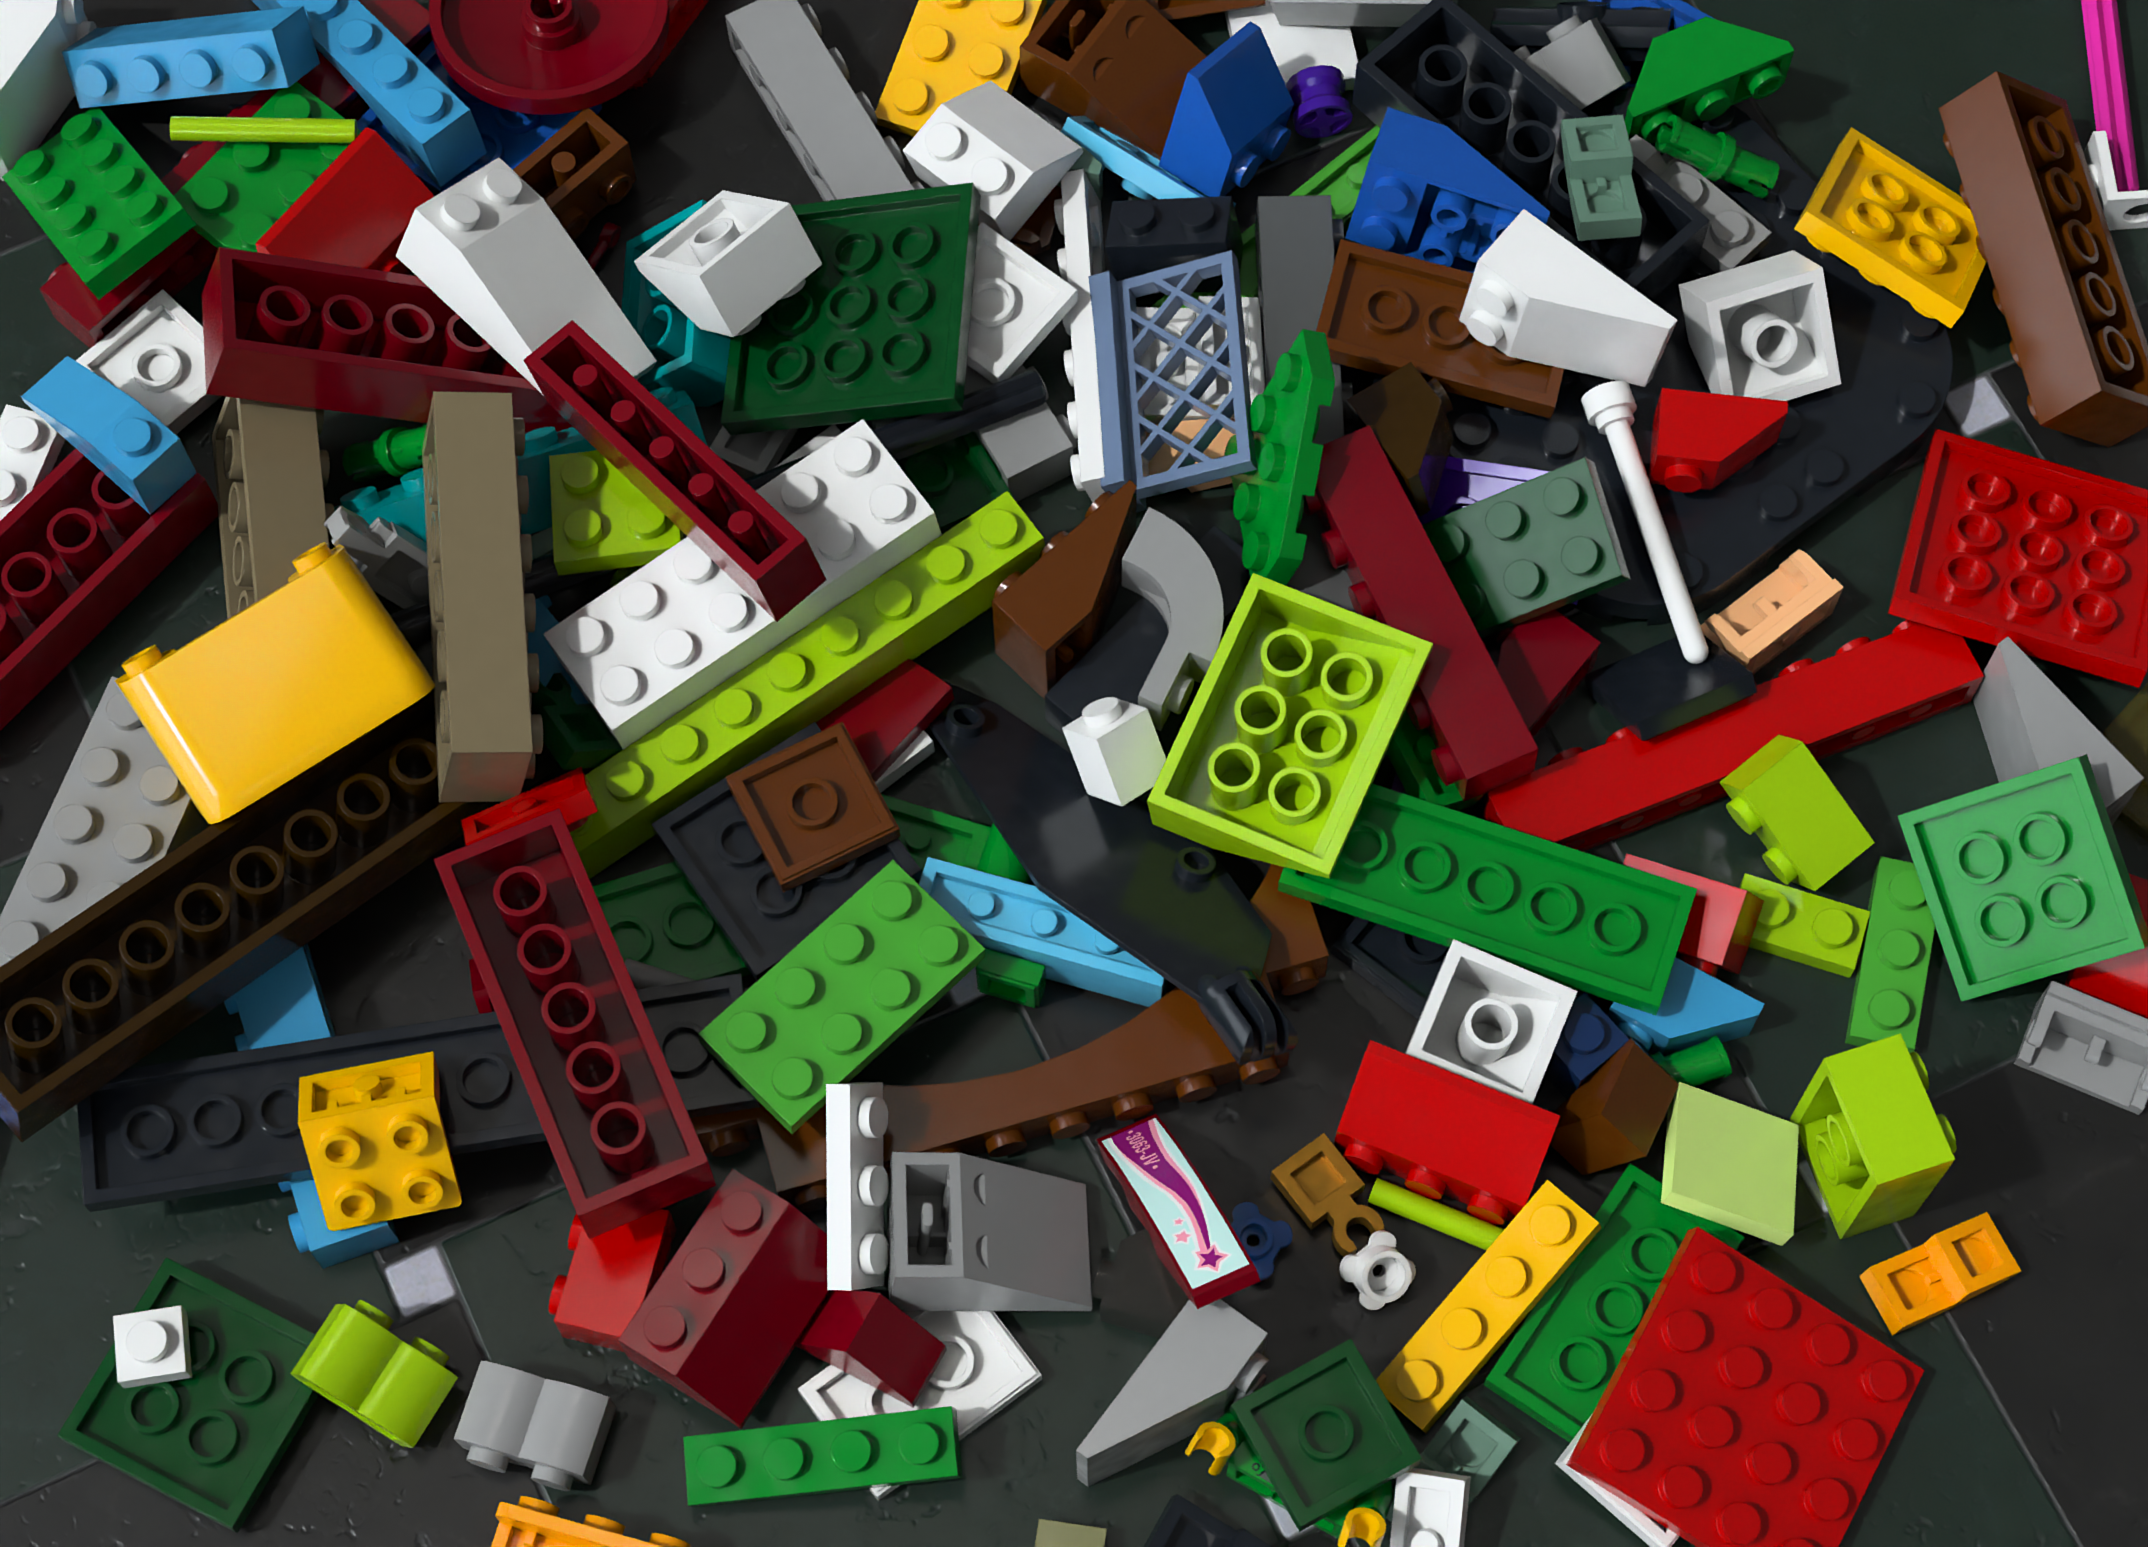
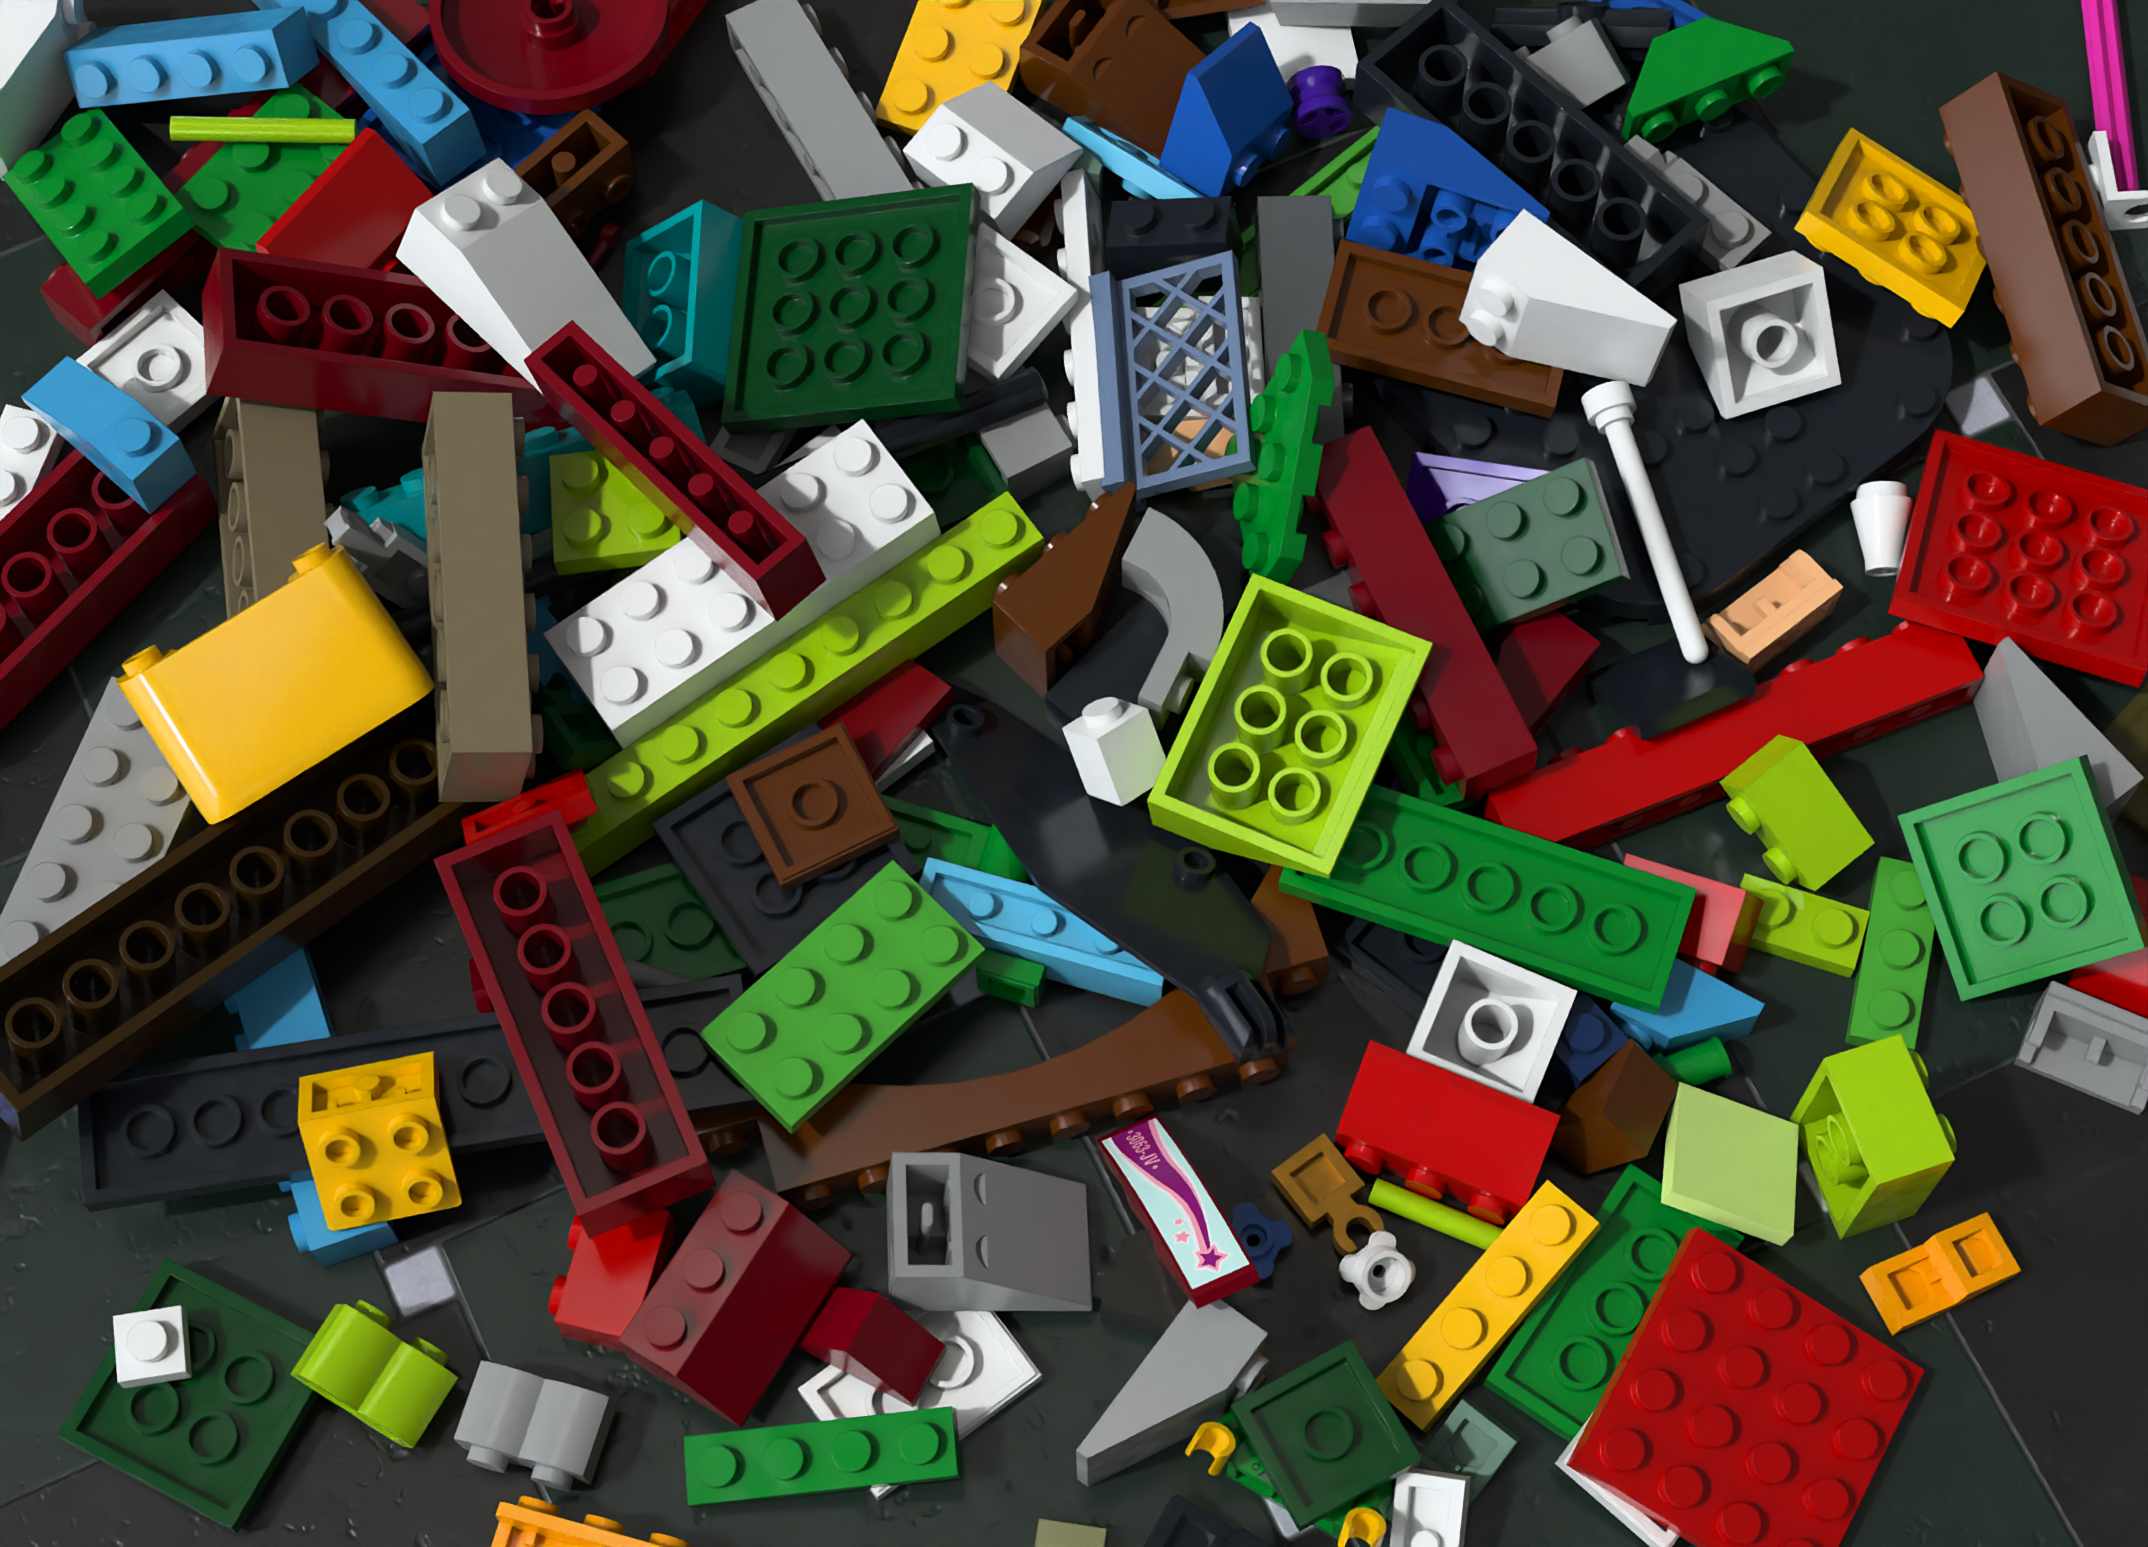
green pin [342,425,427,483] -> none
white slope [634,190,822,337] -> none
white plate [826,1082,889,1291] -> none
dark brown slope [1347,362,1453,516] -> none
sand green slope [1561,115,1642,241] -> none
red slope [1649,388,1788,493] -> none
green pin [1655,114,1779,199] -> none
none -> white cone [1850,481,1913,577]

